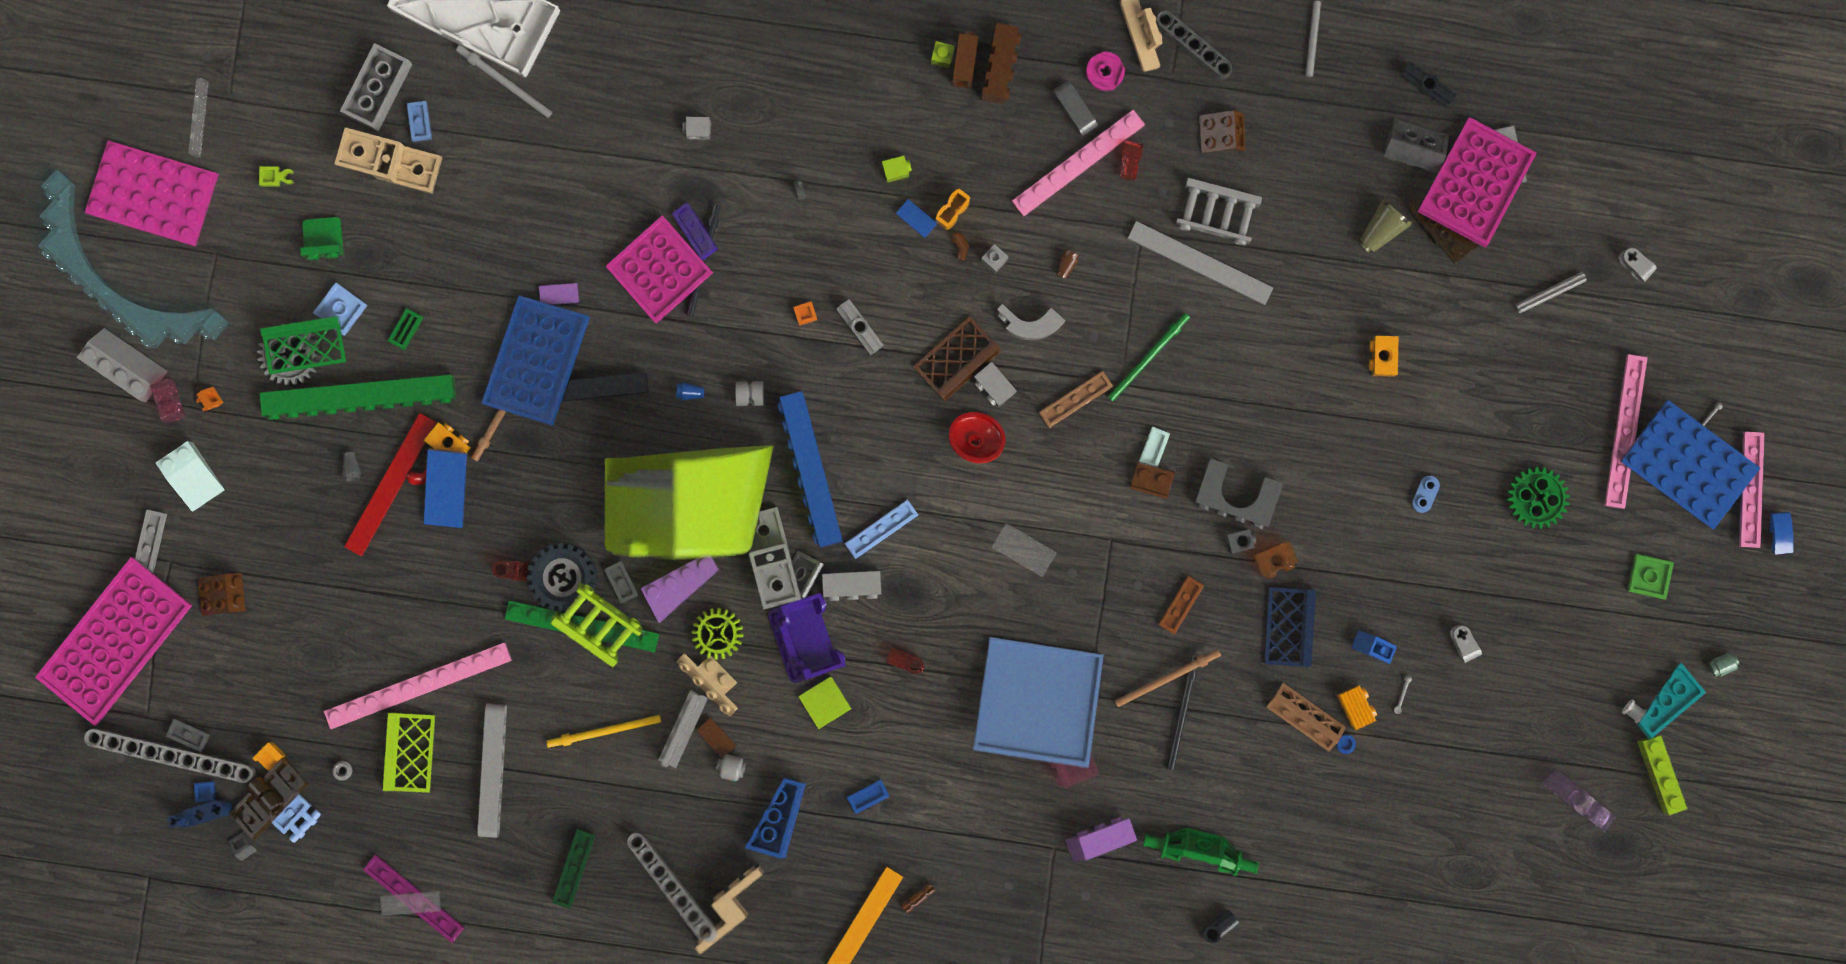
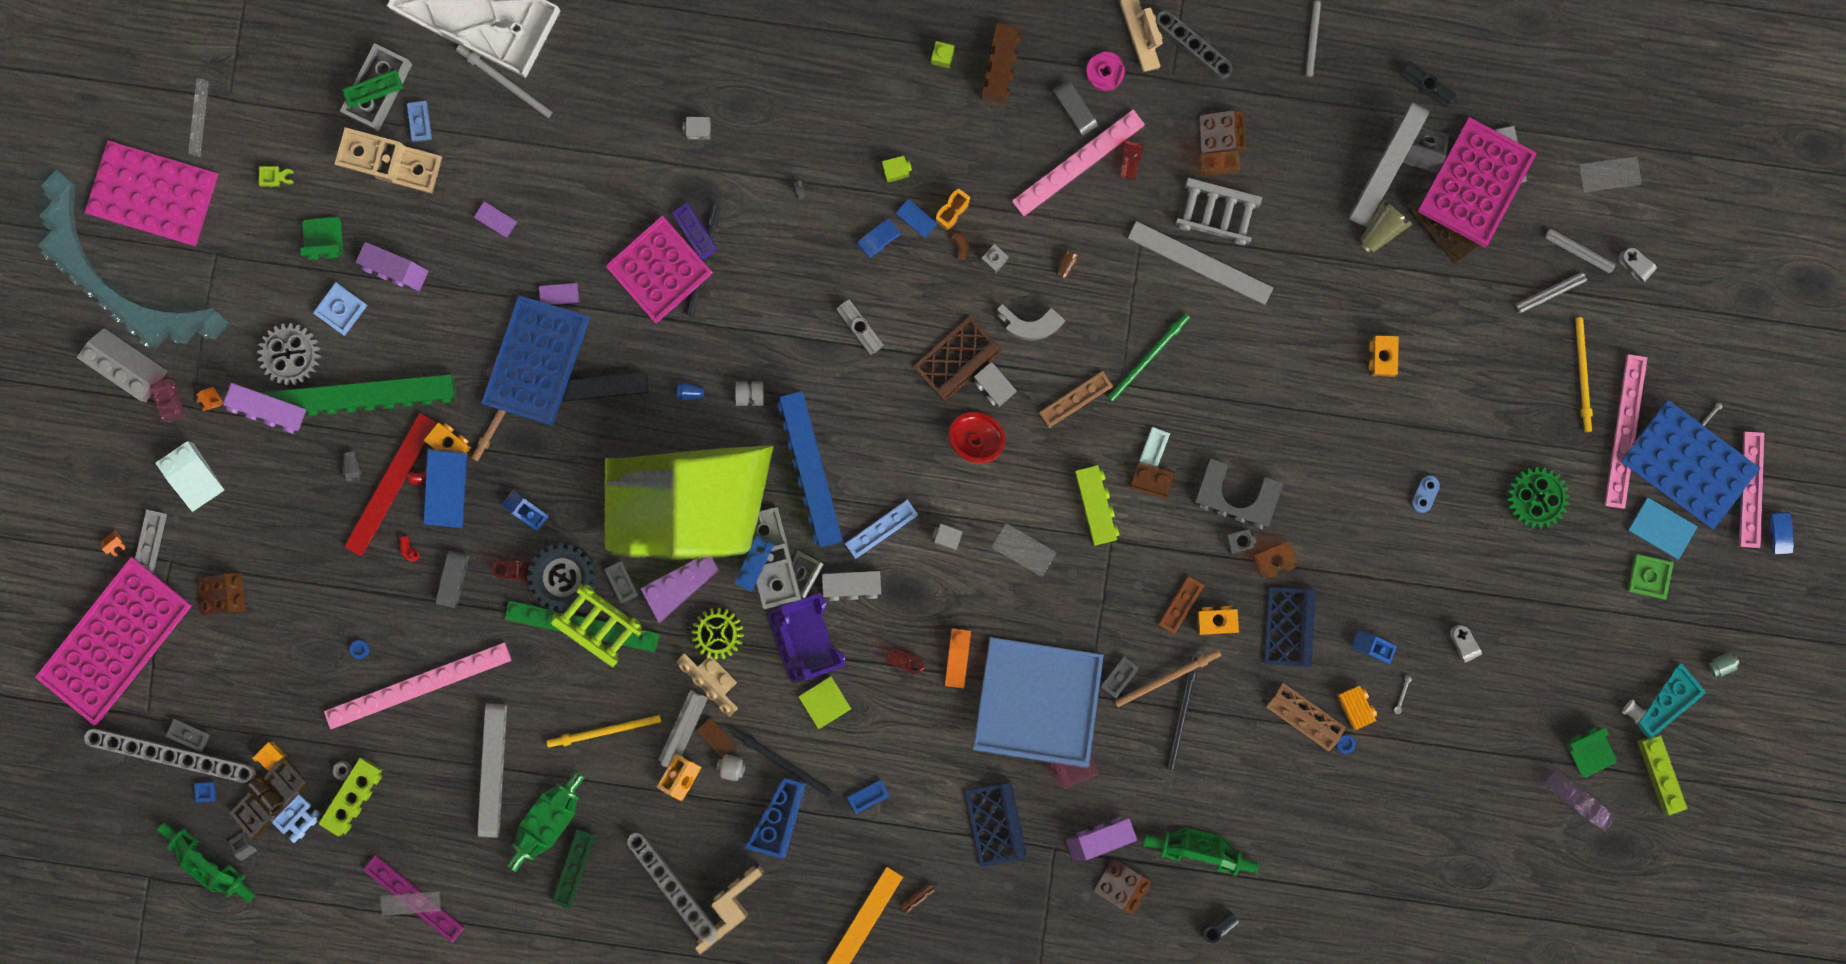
dark blue beam [167,799,233,828] -> none
green fence [260,316,347,375] -> none
lime fence [383,712,435,793] -> none
green tile [387,308,424,350] -> none
orange plate [793,301,817,326] -> none
reddish brown window [953,32,978,89] -> none
none -> orange tile [100,530,125,556]
none -> green plate [157,822,256,903]
none -> medium lavender wedge [223,383,306,433]
none -> lime brick [319,757,383,836]
none -> green tile [342,70,404,108]
none -> blue tile [349,640,370,659]
none -> medium lavender wedge [356,242,429,291]
none -> red arm [399,536,420,562]
none -> dark grey beam [436,550,469,609]
none -> medium lavender tile [474,201,517,238]
none -> blue slope [501,490,549,531]
none -> green plate [506,770,585,872]
none -> light orange brick [657,754,701,801]
none -> black bar [731,728,832,797]
none -> blue plate [734,535,775,592]
none -> blue slope [857,219,900,258]
none -> light grey brick [932,524,963,551]
none -> orange slope [945,629,971,688]
none -> dark blue fence [965,781,1027,867]
none -> lime brick [1075,465,1119,546]
none -> reddish brown bracket [1095,859,1152,914]
none -> dark grey plate [1100,656,1139,699]
none -> light orange brick [1197,606,1239,635]
none -> clear orange brick [1199,151,1241,176]
none -> light grey beam [1349,102,1429,227]
none -> light grey axle [1545,229,1615,273]
none -> green bracket [1566,726,1617,777]
none -> yellow bar [1575,317,1593,432]
none -> clear piece [1579,157,1642,193]
none -> dark azure tile [1627,497,1698,560]

